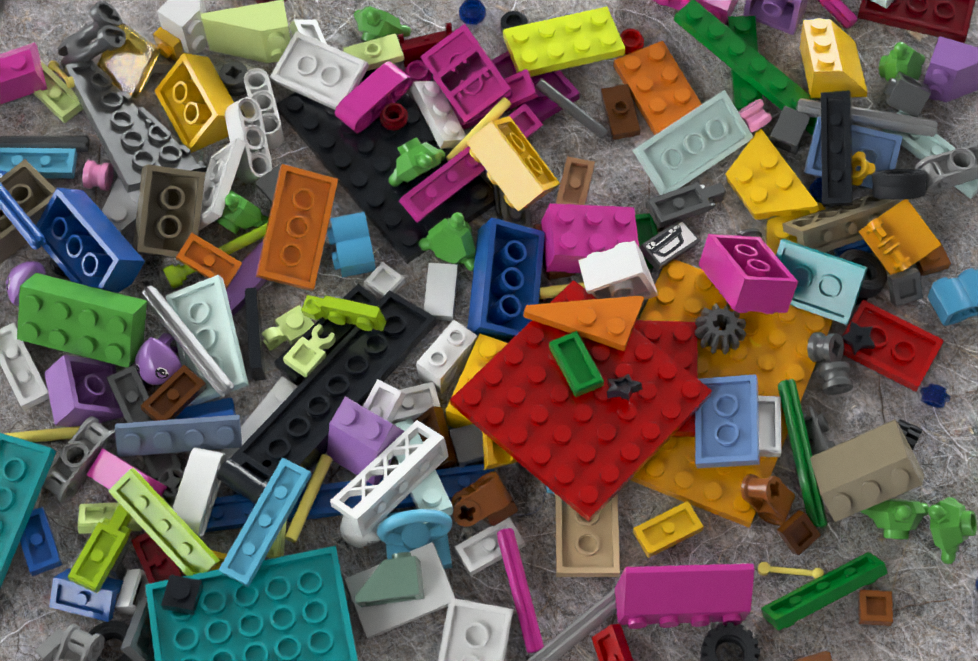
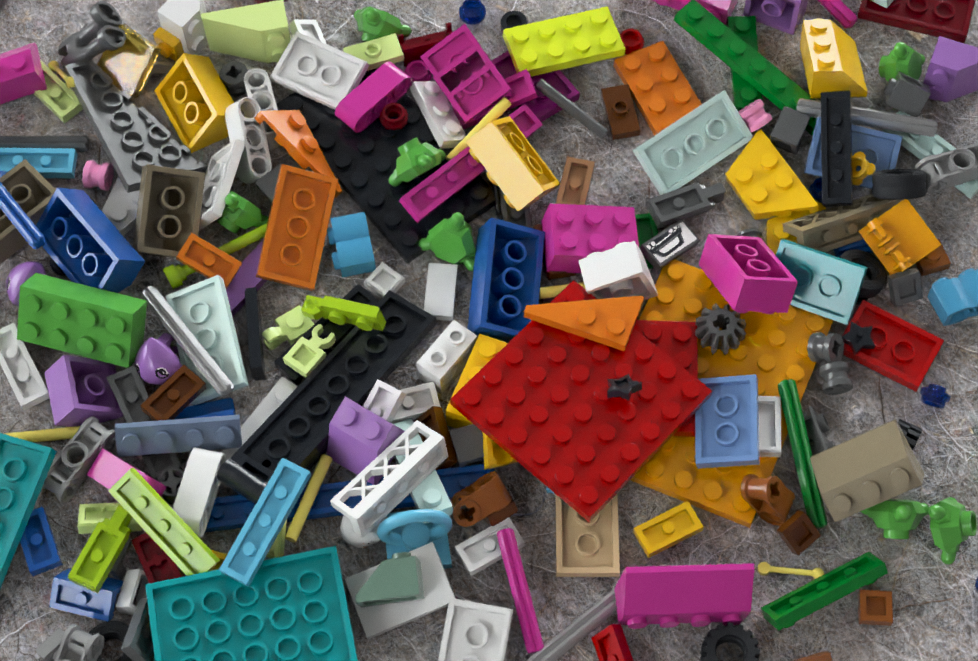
black plate [161,575,203,615] -> none
green tile [549,331,604,397] -> none
none -> orange wing [254,110,343,198]

